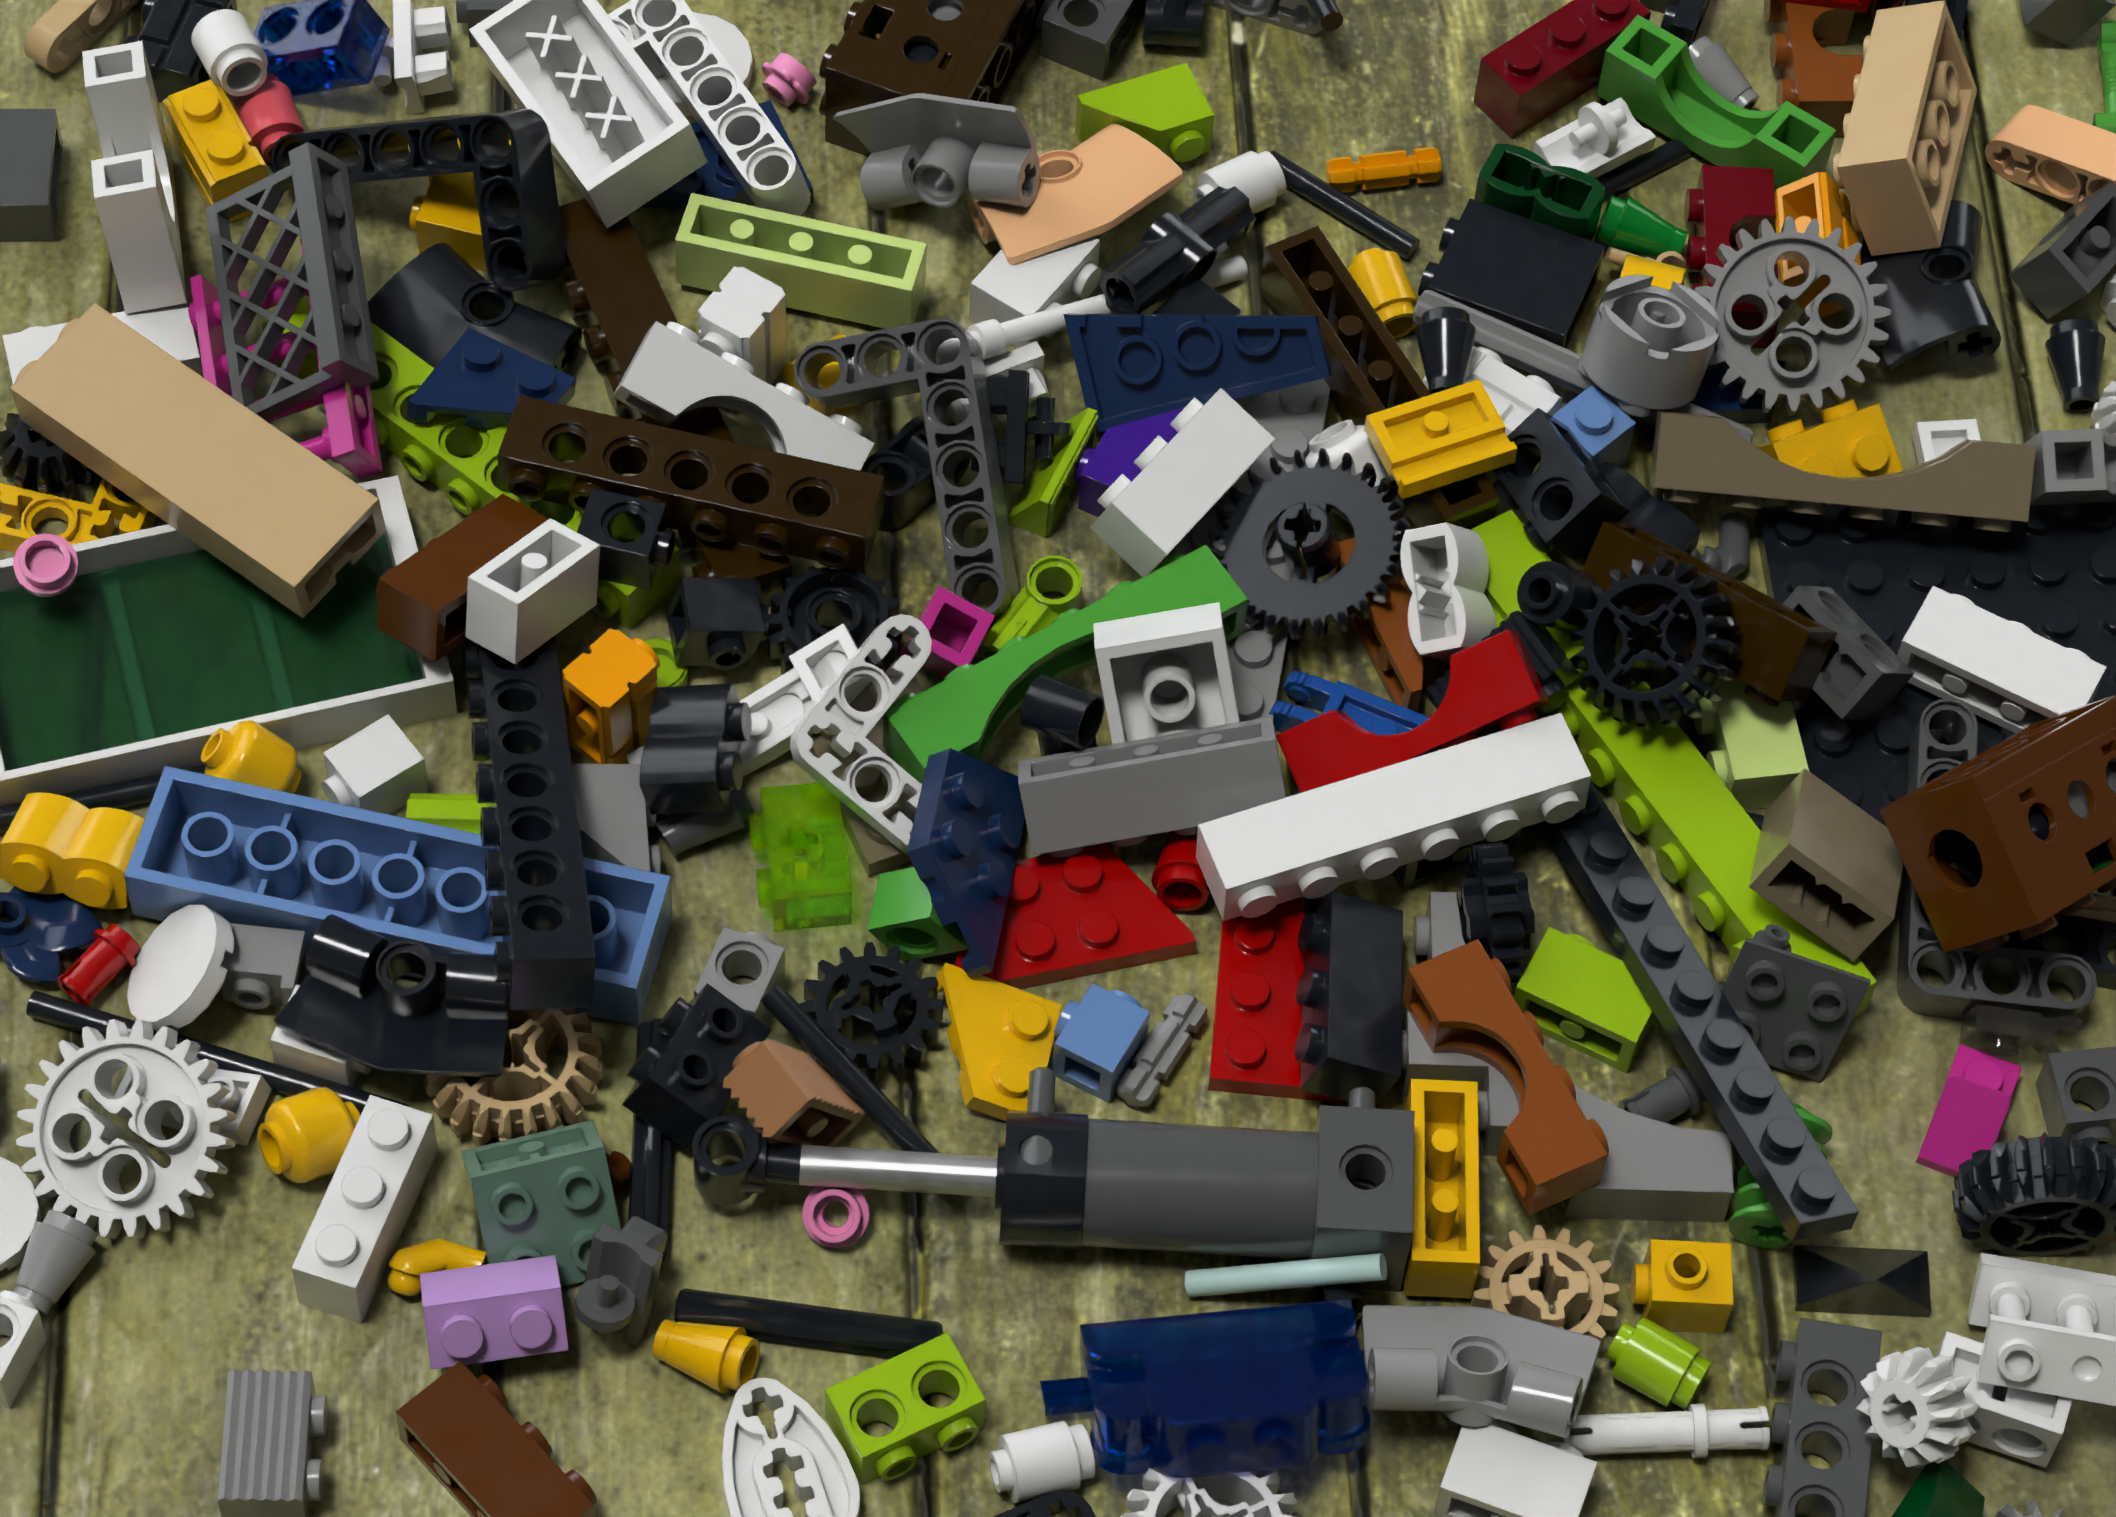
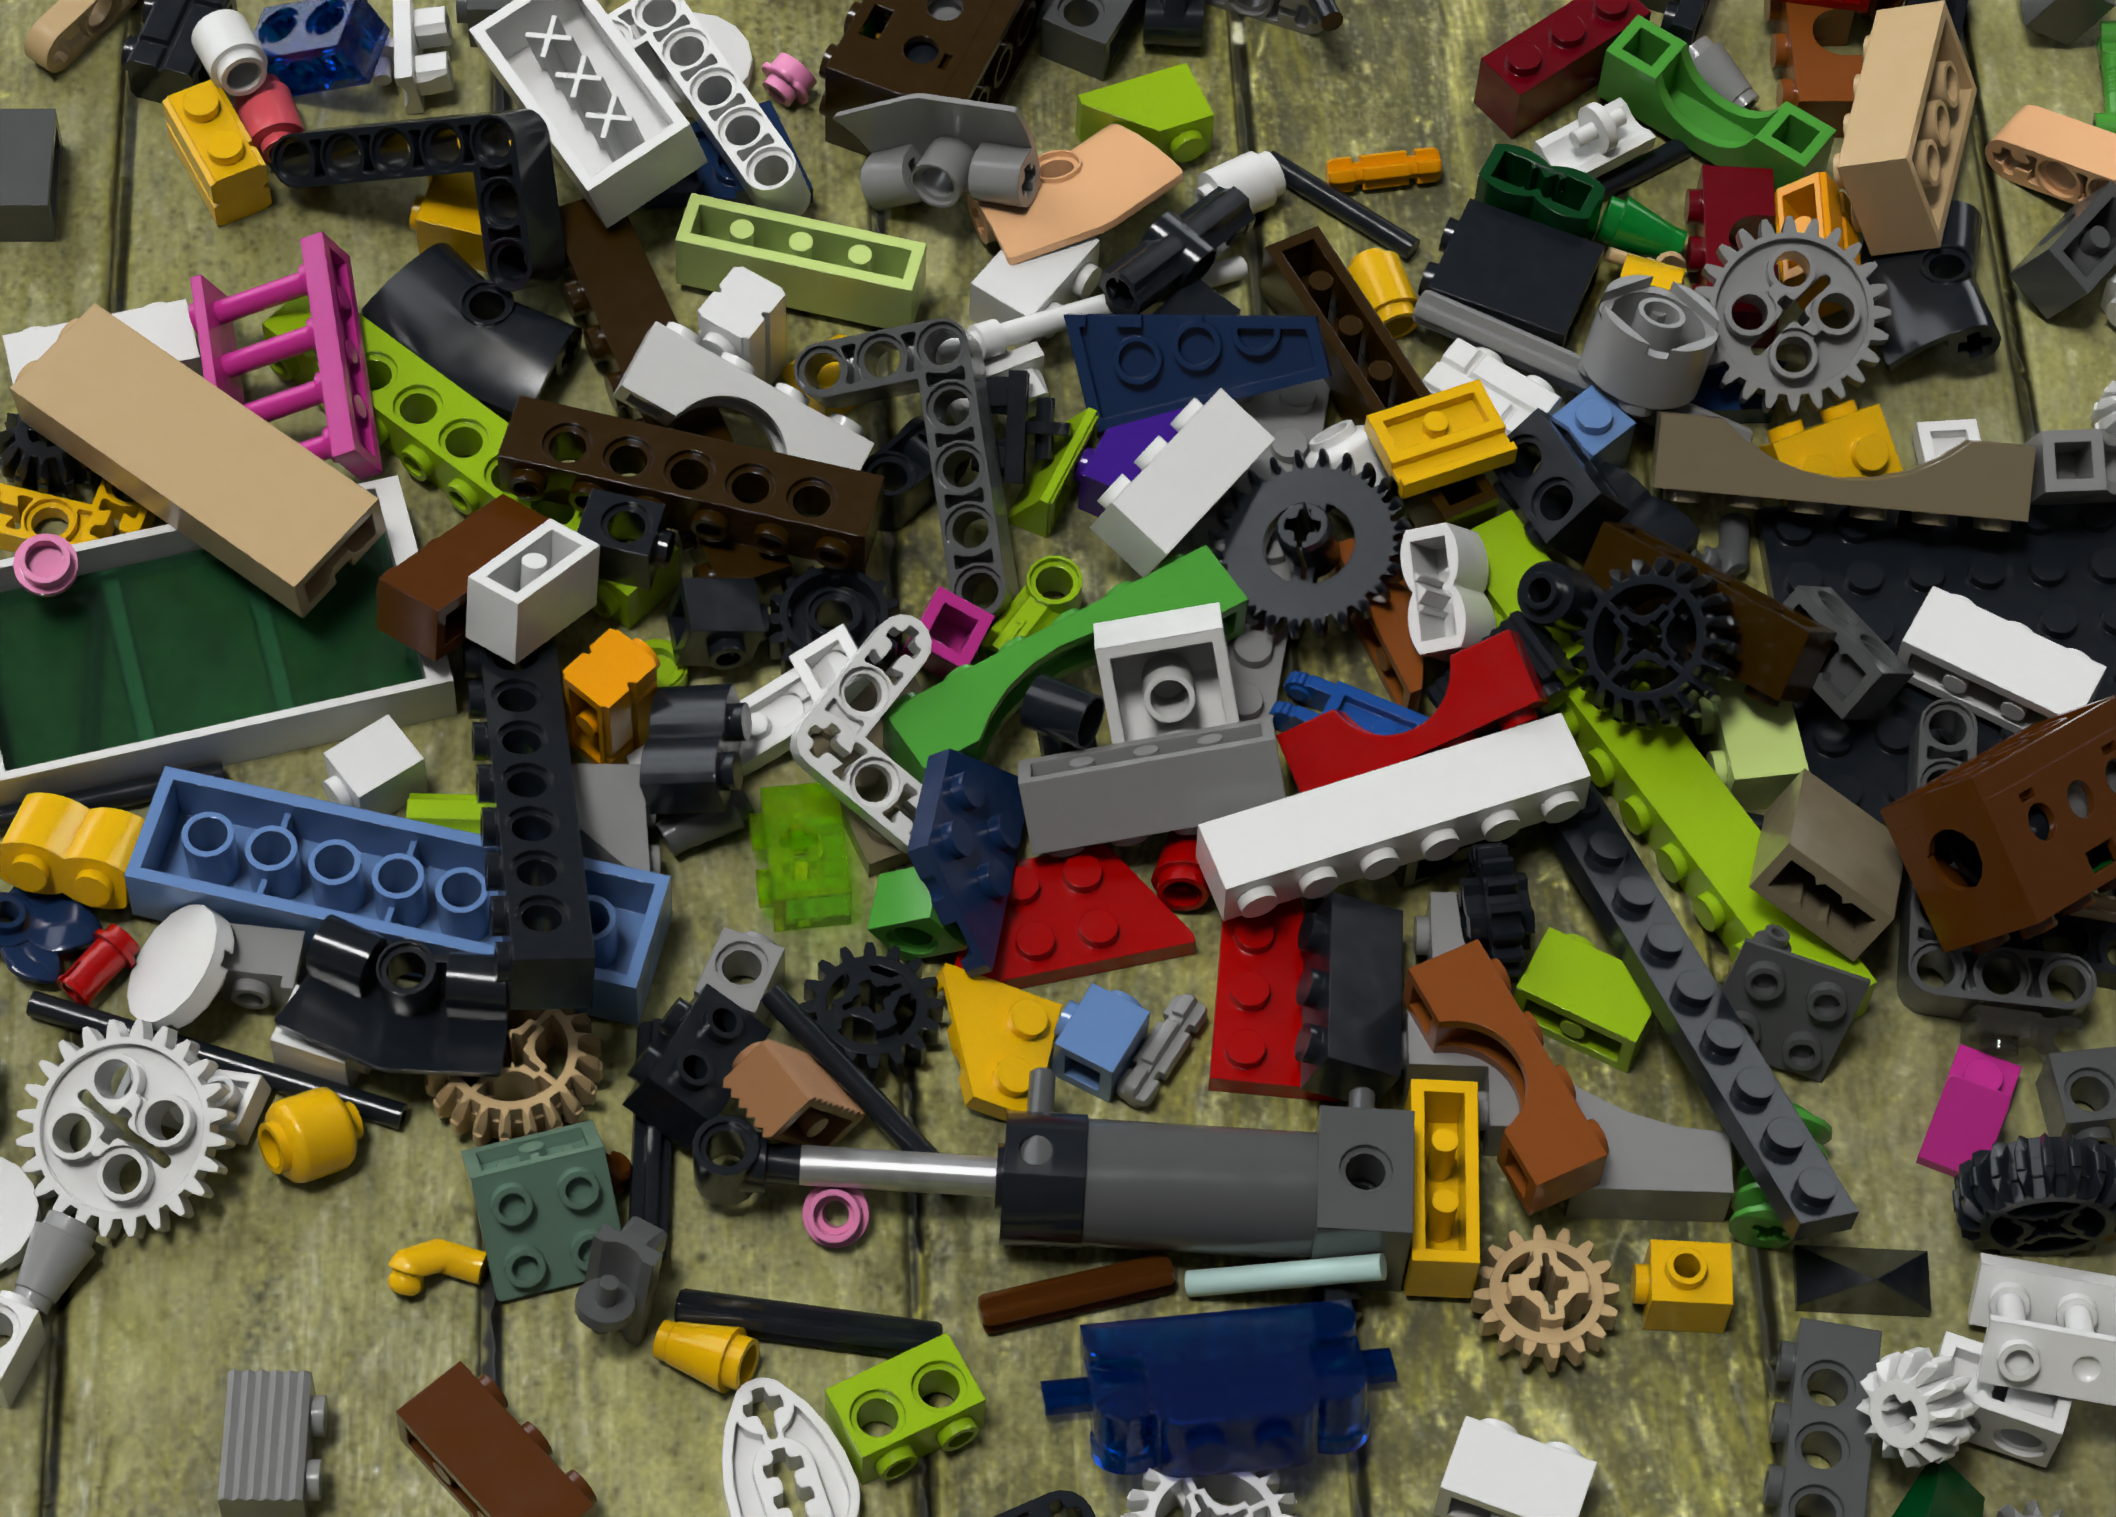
white arch [82,41,187,314] -> none
yellow head [201,720,301,794] -> none
dark grey fence [206,142,379,420] -> none
white brick [292,1095,438,1323] -> none
dark blue wing [407,327,576,428] -> none
lavender piece [419,1255,569,1370] -> none
white brick [988,1421,1095,1503] -> none
light grey panel [1362,1305,1600,1438] -> none
black cone [1415,307,1476,394] -> none
white pin [1562,1403,1770,1458] -> none
lime brick [1605,1317,1712,1410] -> none
dark grey pin [1618,1066,1707,1123] -> none
black cone [2045,318,2106,413] -> none
none -> reddish brown axle [977,1253,1175,1333]

